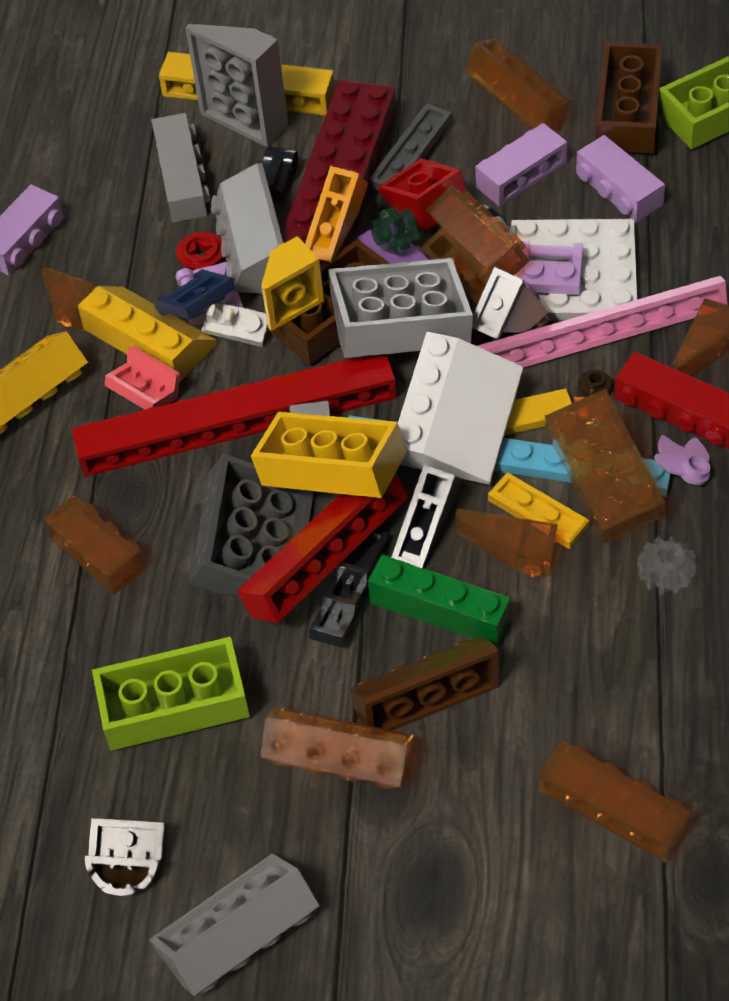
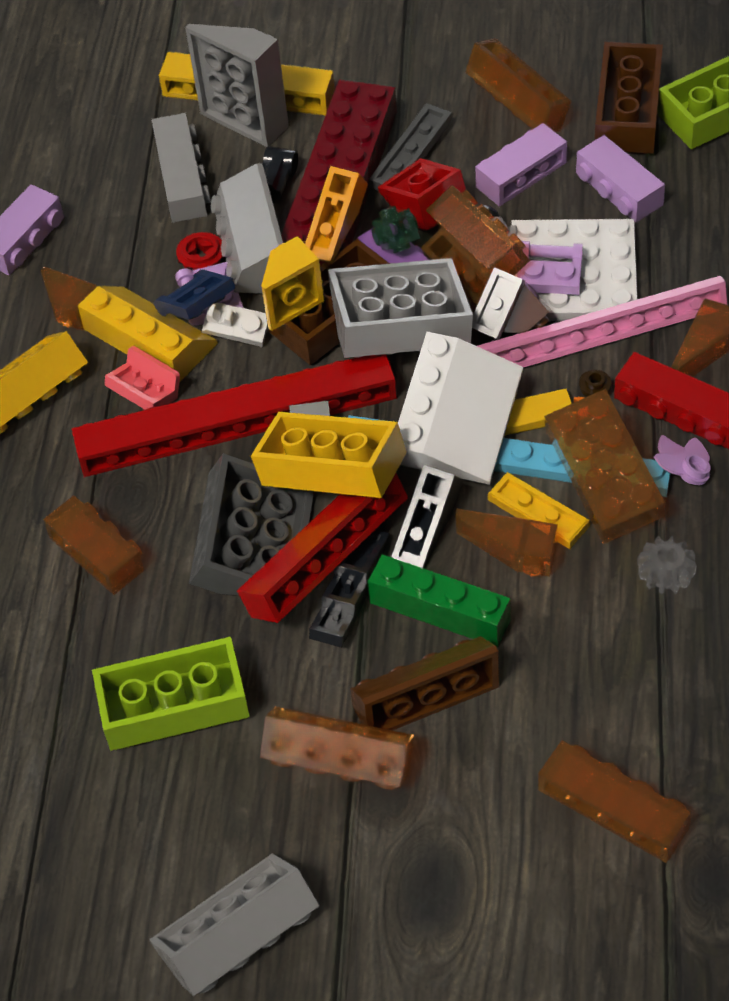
slope [85,818,167,896] -> none

